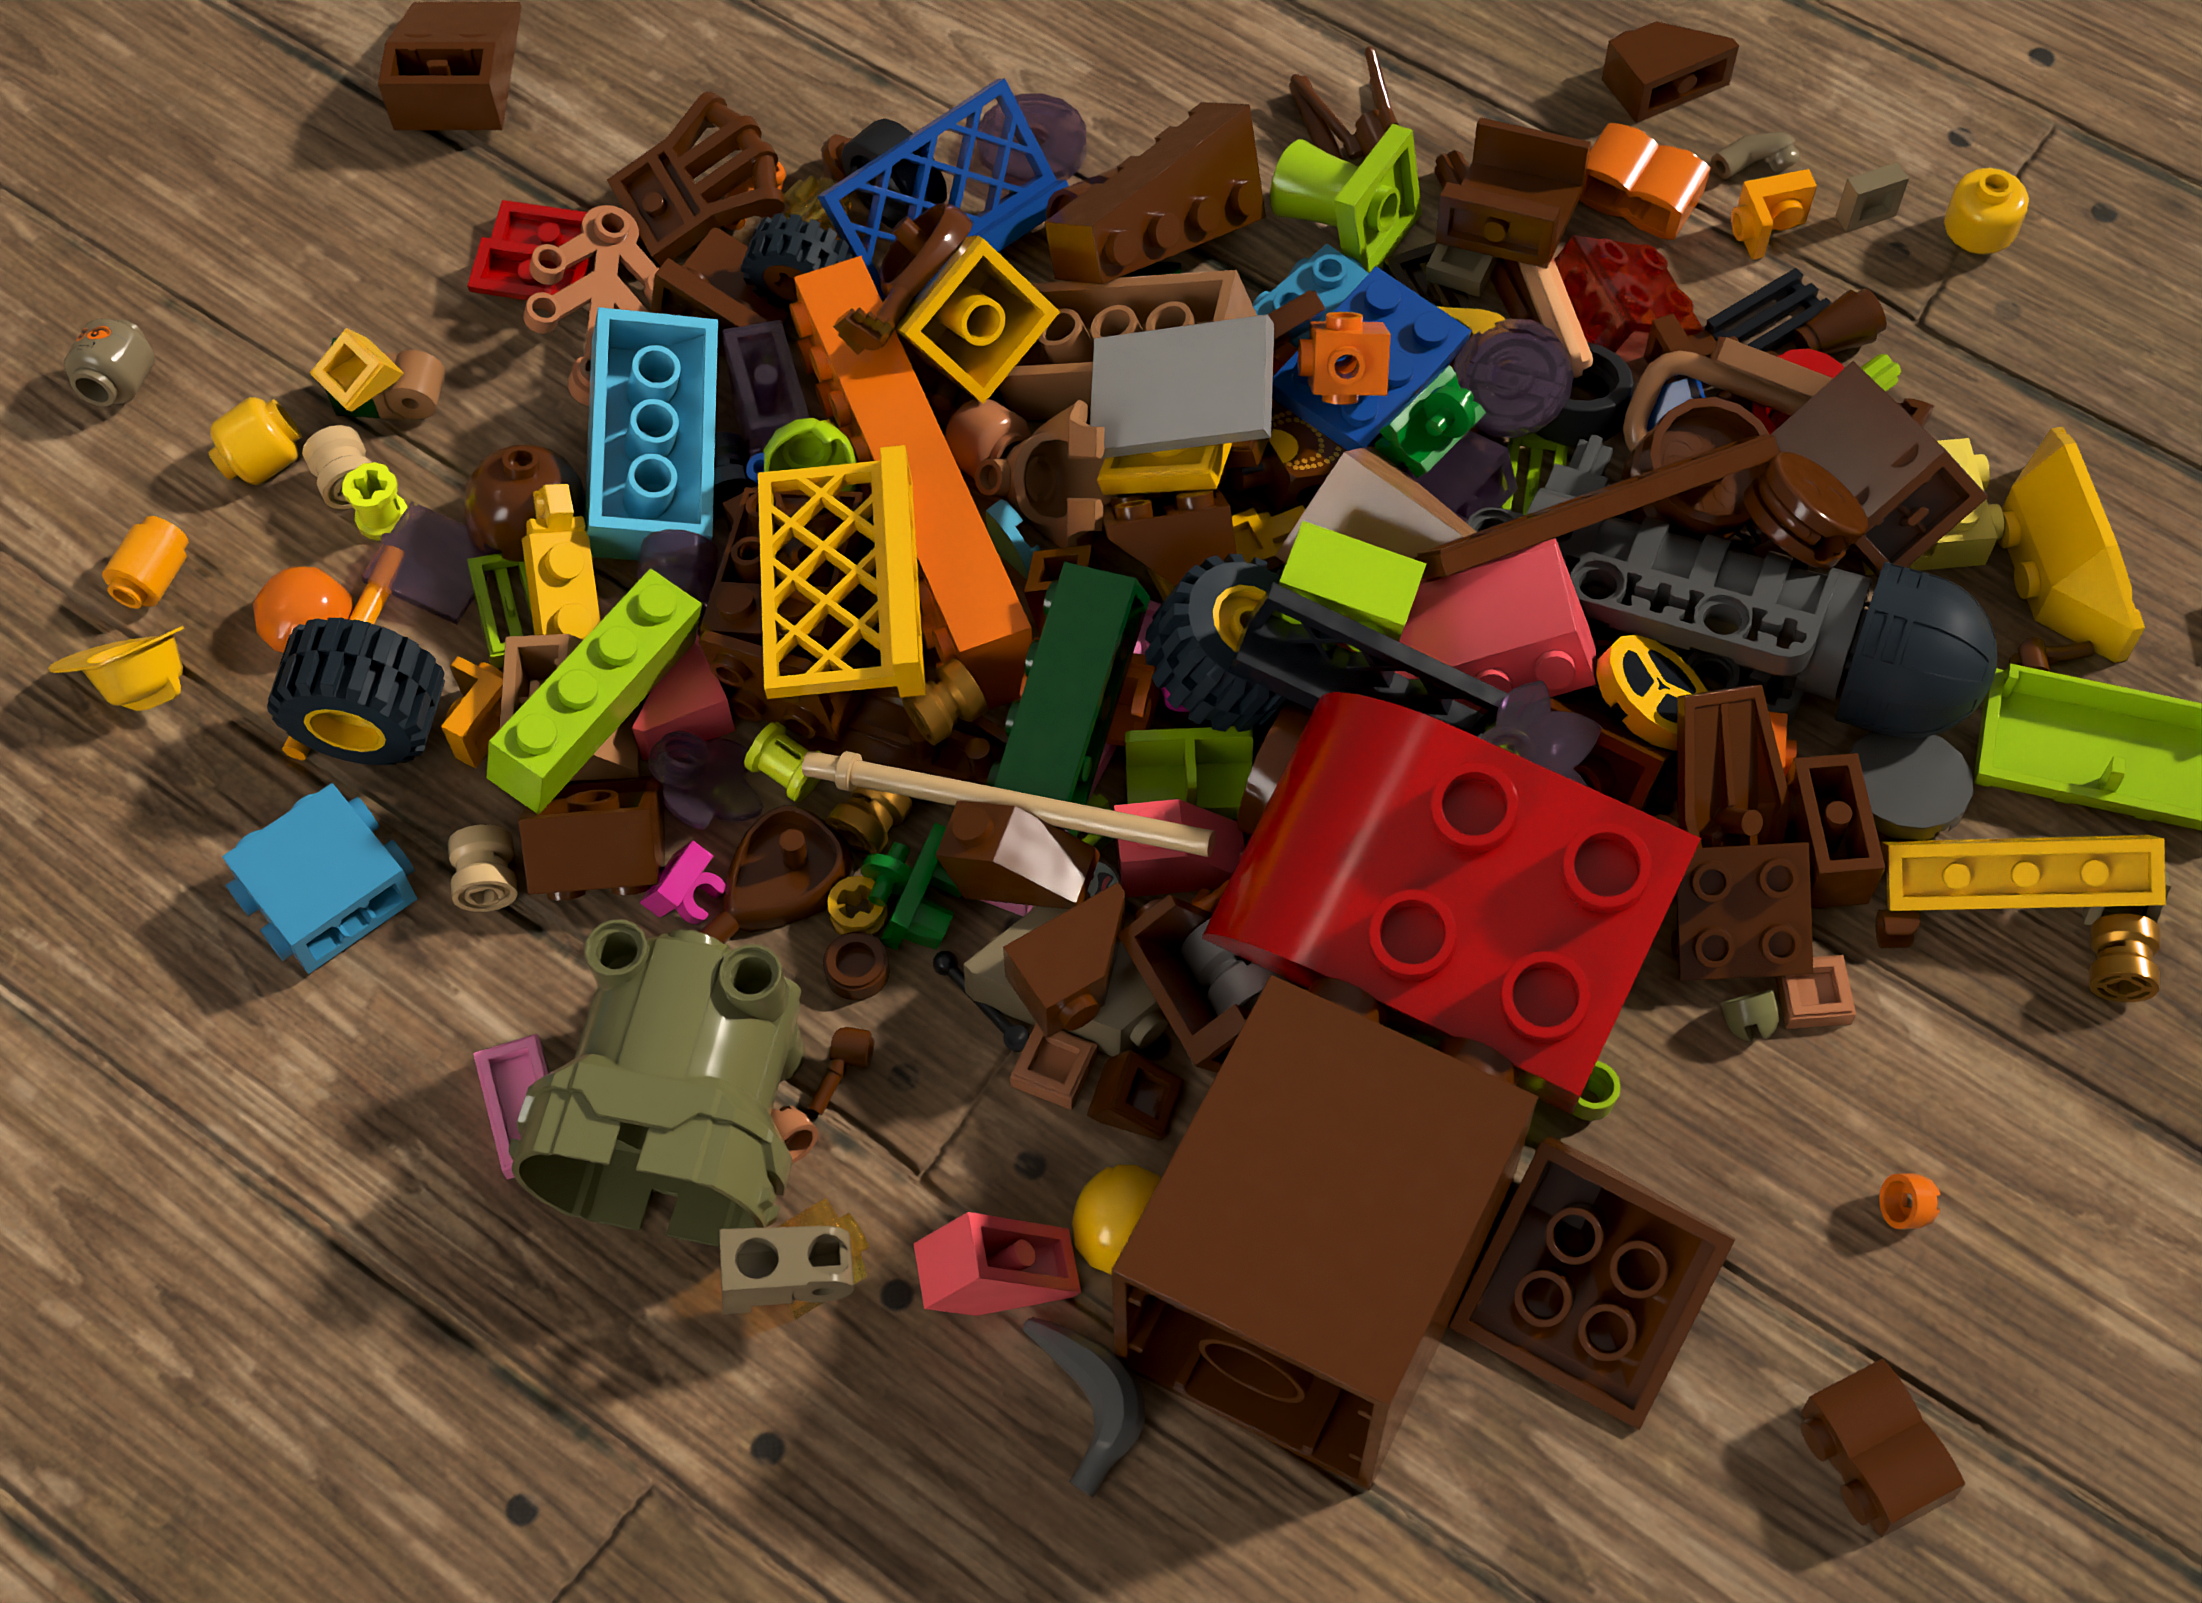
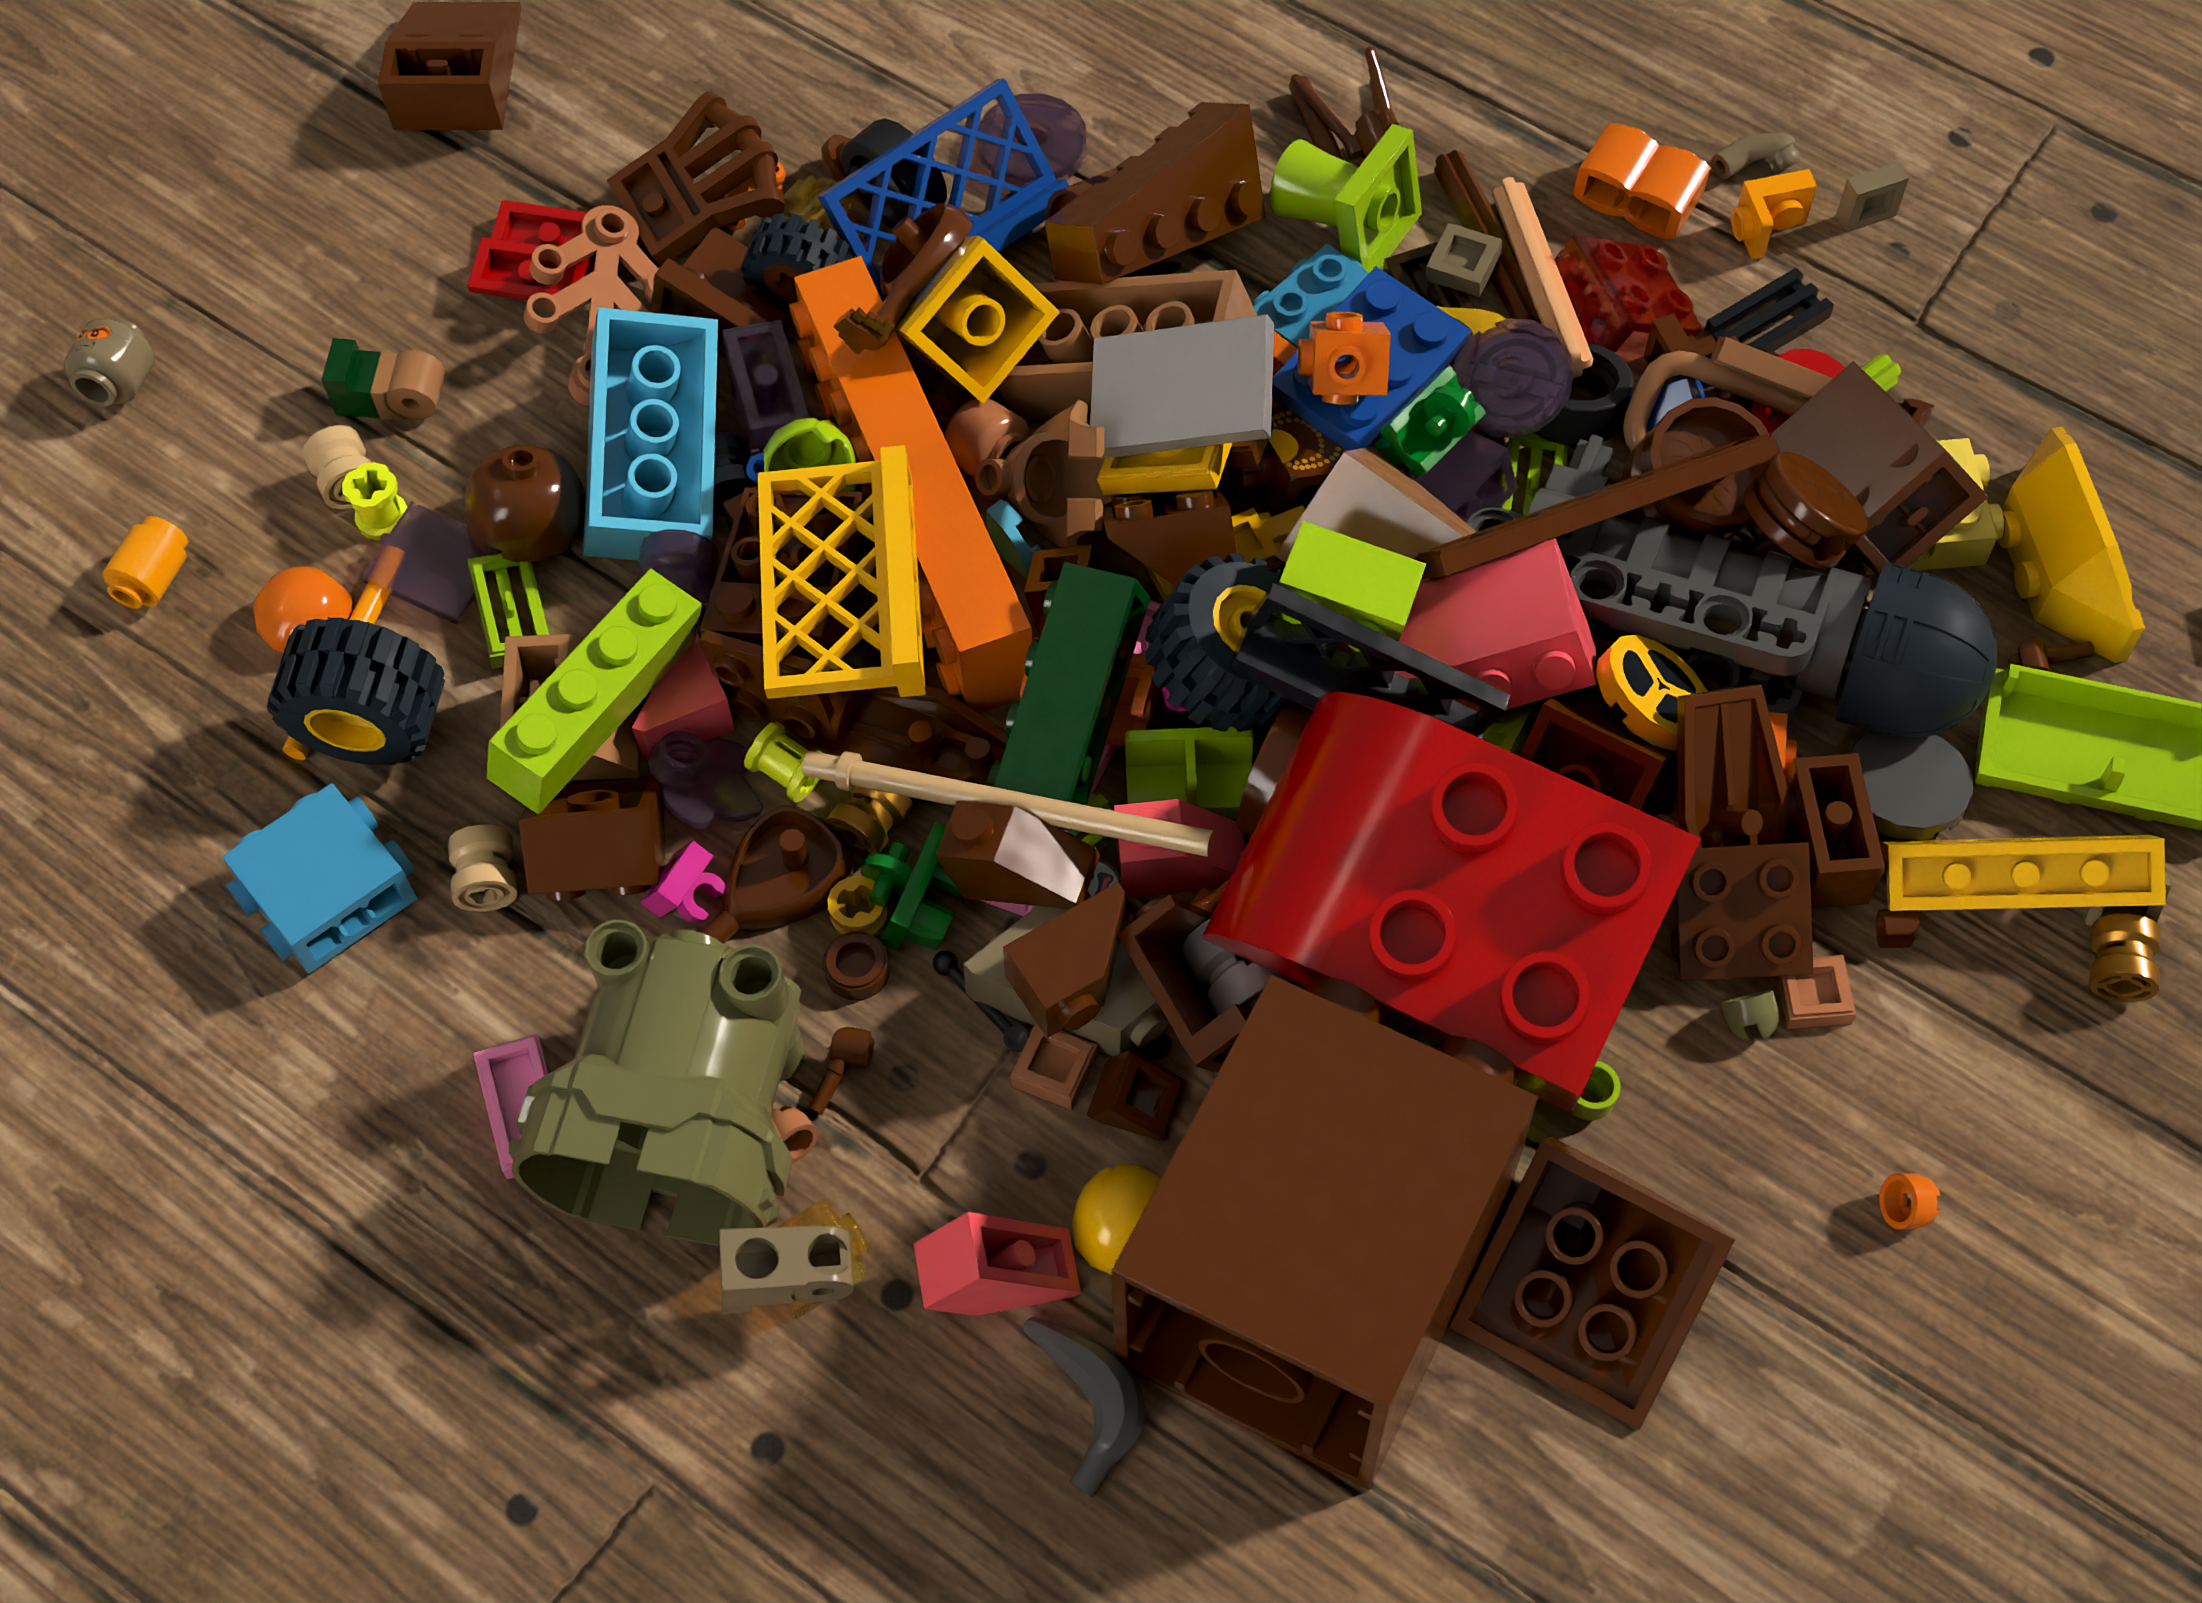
yellow piece [48,626,184,711] -> none
yellow head [208,397,302,485] -> none
yellow slope [309,328,404,412] -> none
light orange bracket [441,656,503,769] -> none
yellow hinge [522,484,601,640] -> none
pearl gold wheel [901,658,988,746] -> none
reddish brown tile [1268,290,1325,351] -> none
reddish brown panel [1435,117,1591,269] -> none
plate [1480,681,1601,786] -> none
reddish brown slope [1601,21,1739,124] -> none
reddish brown cone [1793,289,1887,355] -> none
reddish brown brick [1800,1359,1965,1538] -> none
yellow head [1944,168,2029,254] -> none

